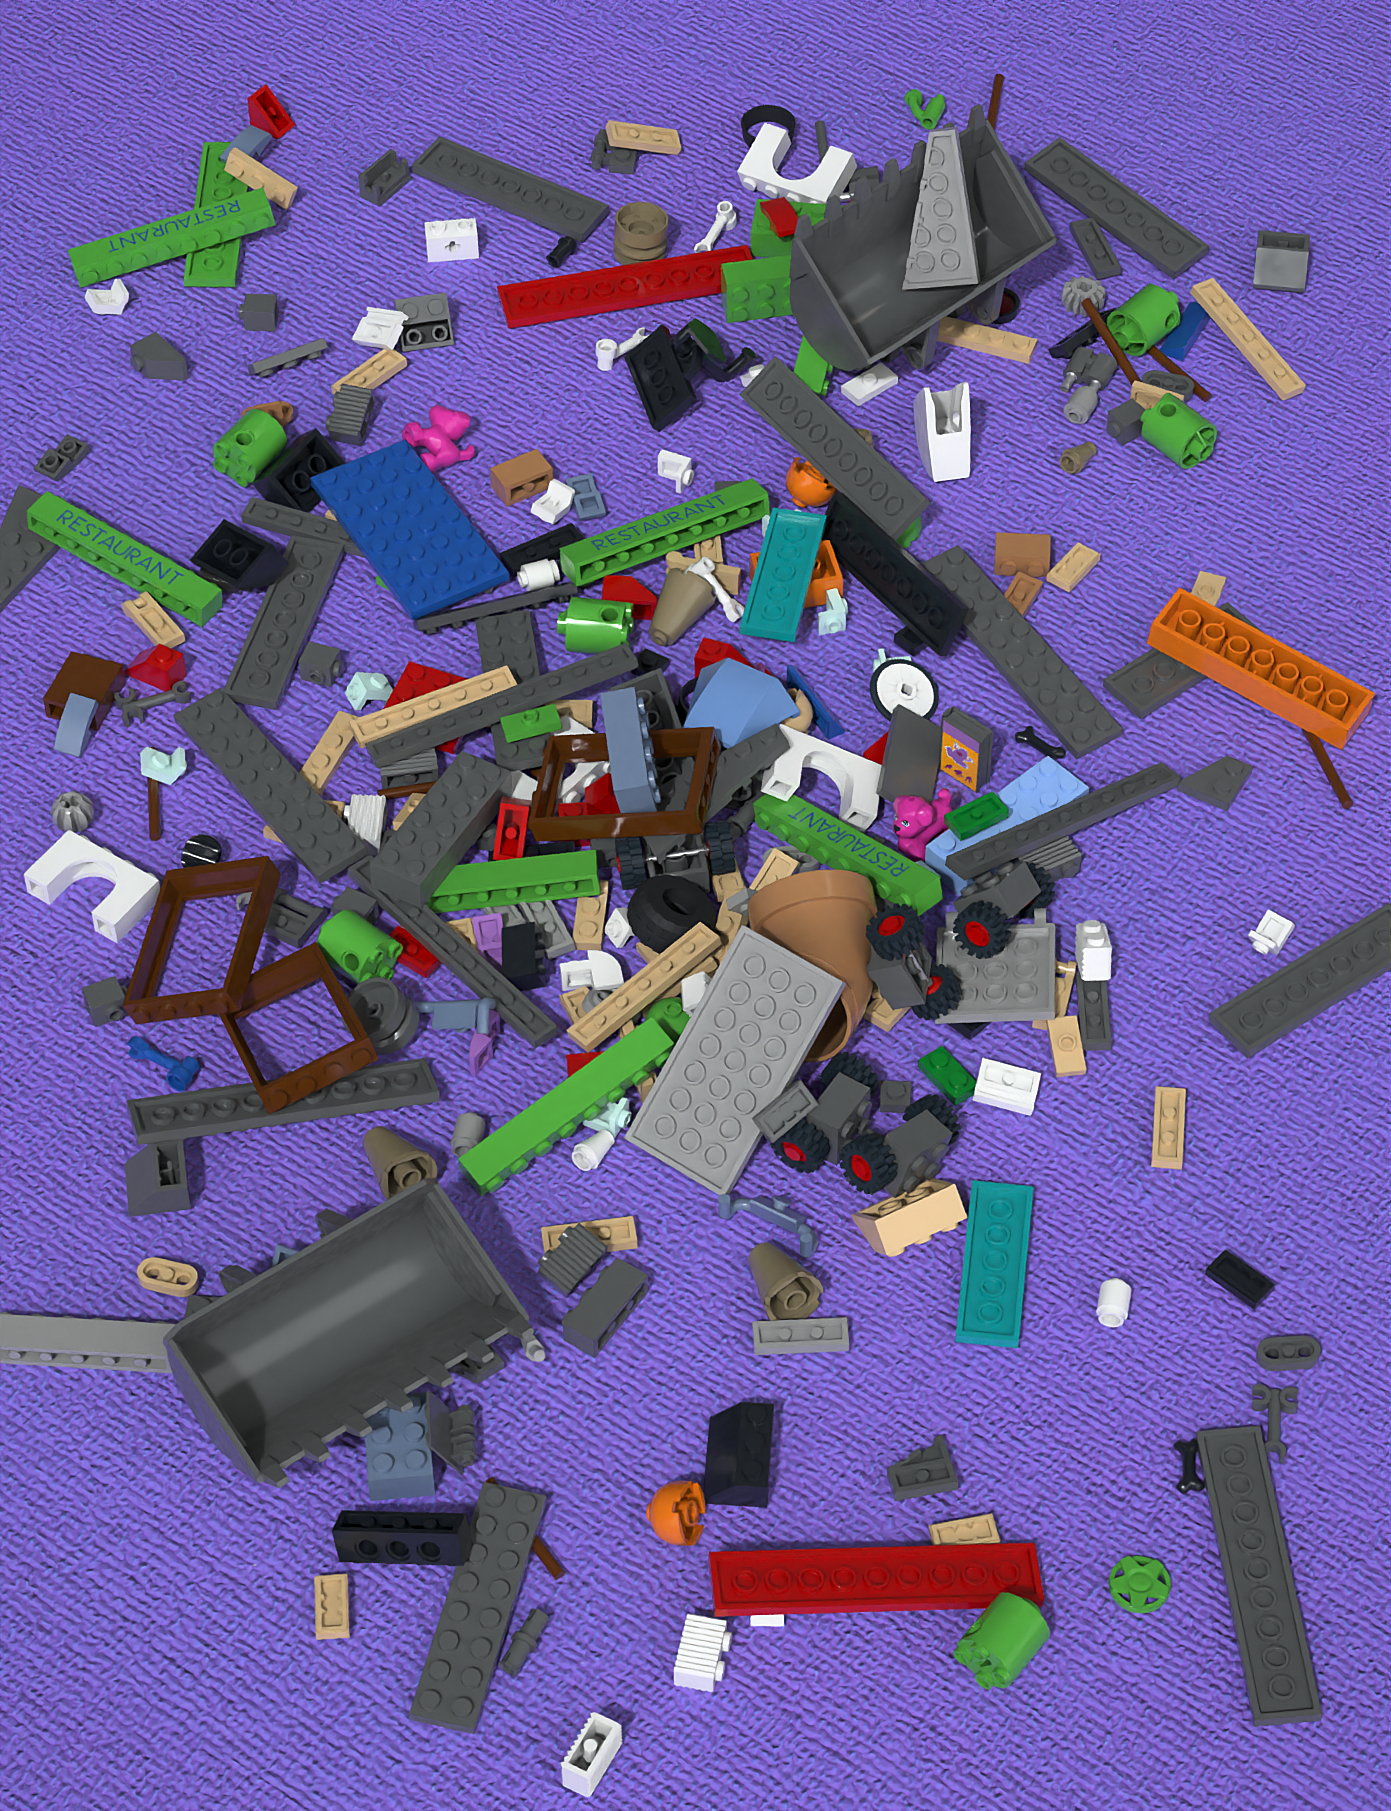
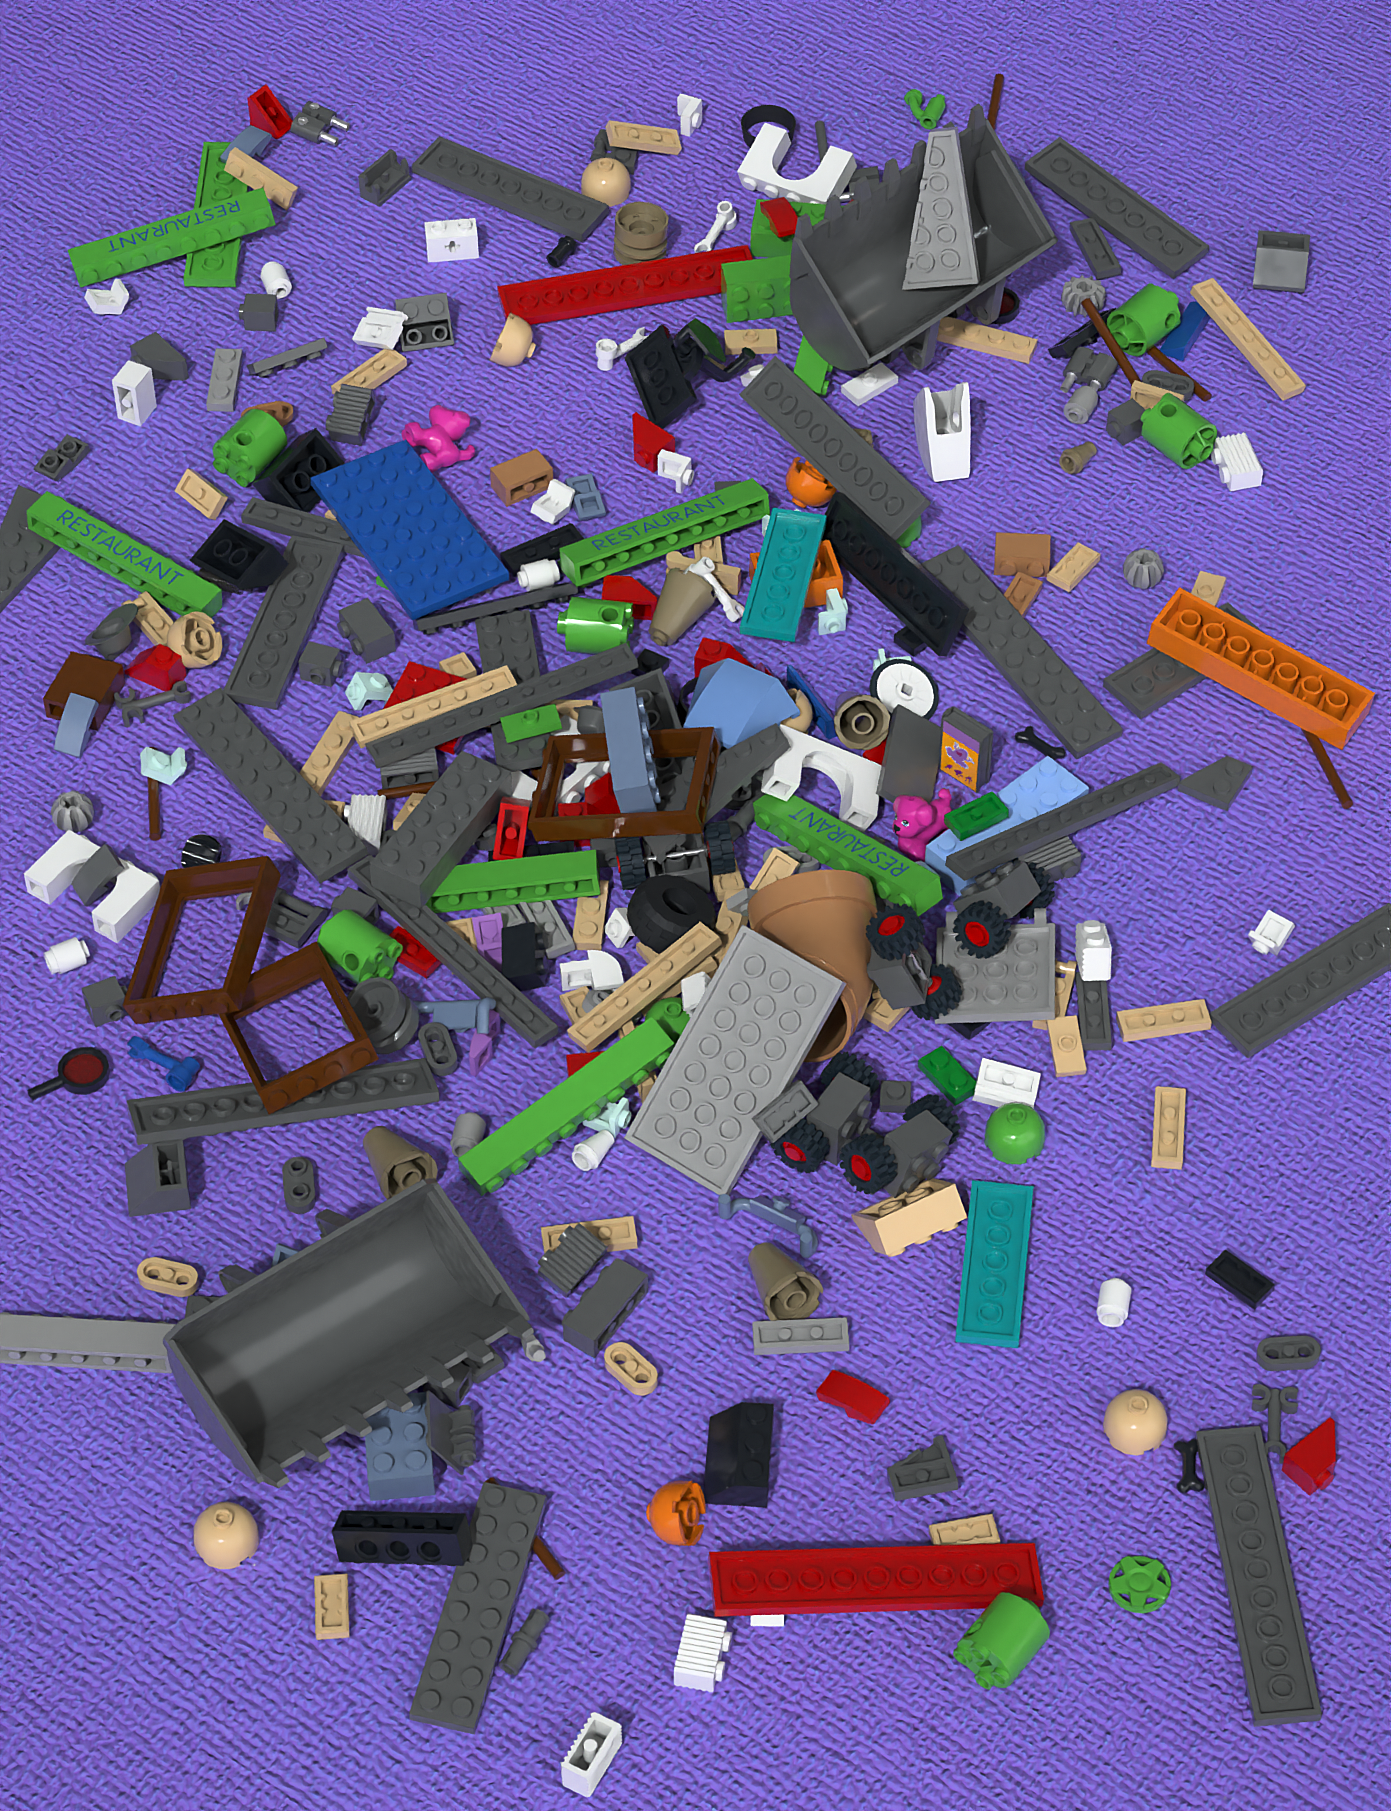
none -> black piece [27,1047,110,1101]
none -> white brick [43,937,90,974]
none -> dark grey slope [71,844,124,907]
none -> dark grey piece [84,603,138,661]
none -> white brick [112,360,157,427]
none -> tan cylinder [167,611,222,669]
none -> tan plate [175,468,228,520]
none -> tan cylinder [193,1501,259,1569]
none -> light grey plate [206,348,243,412]
none -> white brick [260,262,292,299]
none -> dark grey plate [282,1157,316,1214]
none -> dark grey piece [290,101,350,146]
none -> dark grey brick [337,598,396,664]
none -> dark grey plate [418,1022,458,1076]
none -> dark grey brick [423,1363,473,1409]
none -> tan plate [439,652,477,679]
none -> tan cylinder [489,313,536,367]
none -> dark grey piece [573,705,605,734]
none -> tan cylinder [581,158,631,207]
none -> tan plate [604,1342,658,1396]
none -> red slope [632,412,675,473]
none -> white bracket [677,94,702,137]
none -> tan plate [724,329,777,355]
none -> red slope [816,1369,890,1424]
none -> dark tan cone [834,691,890,750]
none -> bright green cylinder [984,1102,1045,1164]
none -> tan cylinder [1103,1389,1168,1456]
none -> tan plate [1116,999,1211,1042]
none -> light grey piece [1123,548,1164,590]
none -> white brick [1211,432,1263,491]
none -> red slope [1282,1417,1336,1496]

